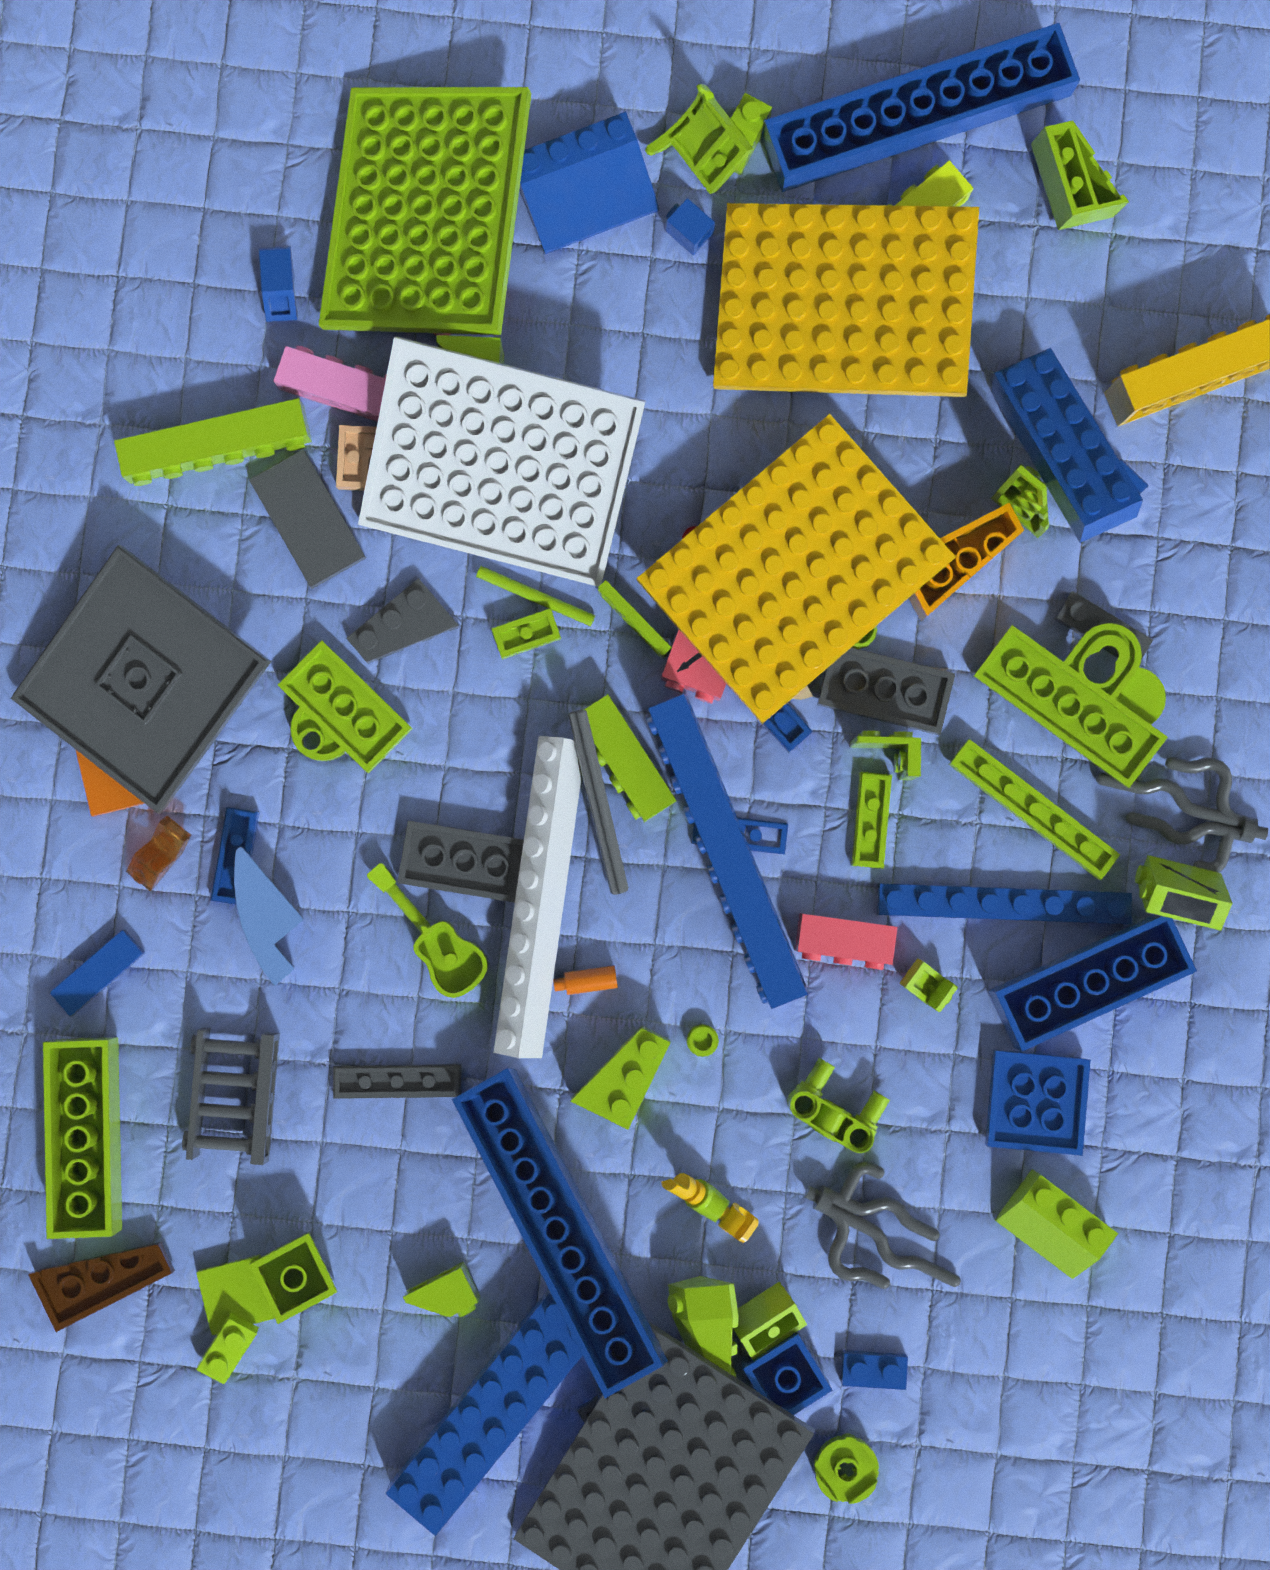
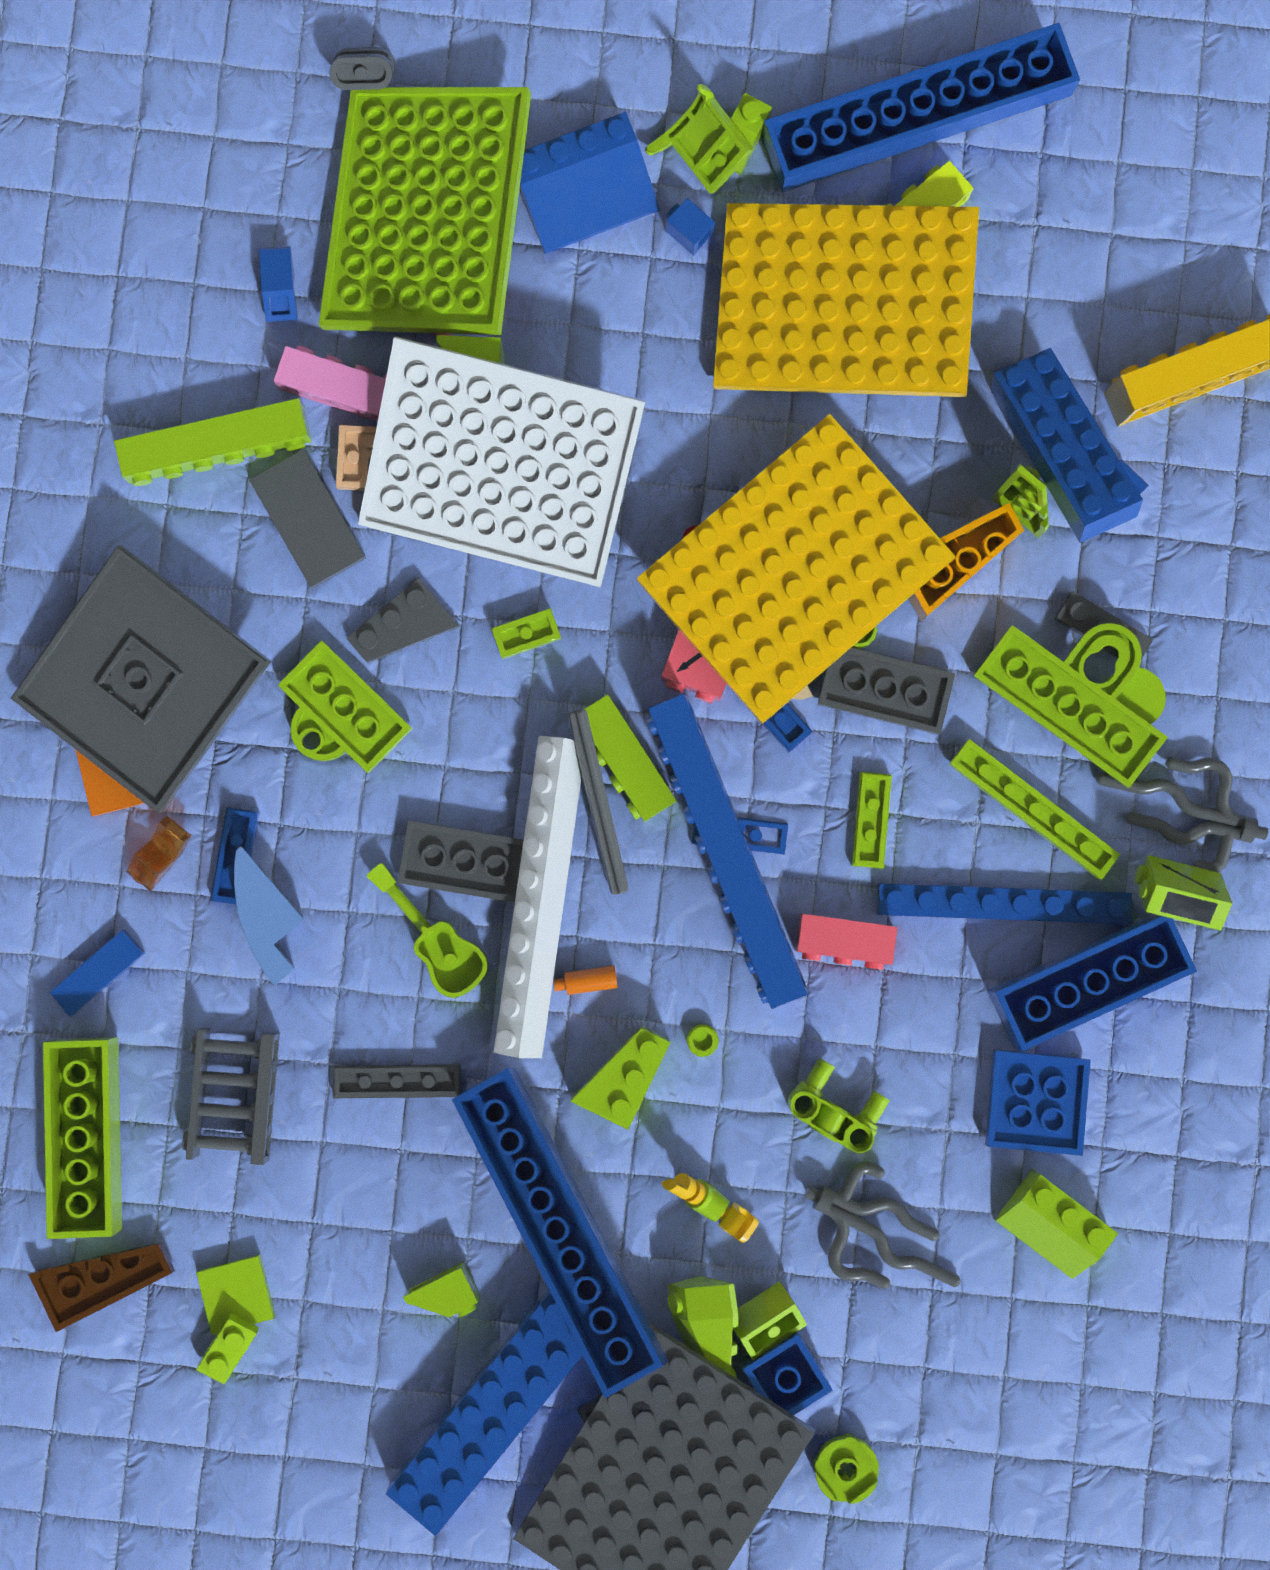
lime brick [249,1232,338,1324] -> none
lime piece [476,566,596,627] -> none
lime tile [598,580,672,659] -> none
blue plate [841,1350,908,1390] -> none
lime bracket [850,731,921,780] -> none
lime bracket [899,958,958,1012] -> none
lime wedge [1031,121,1129,230] -> none
none -> dark grey brick [329,47,395,90]

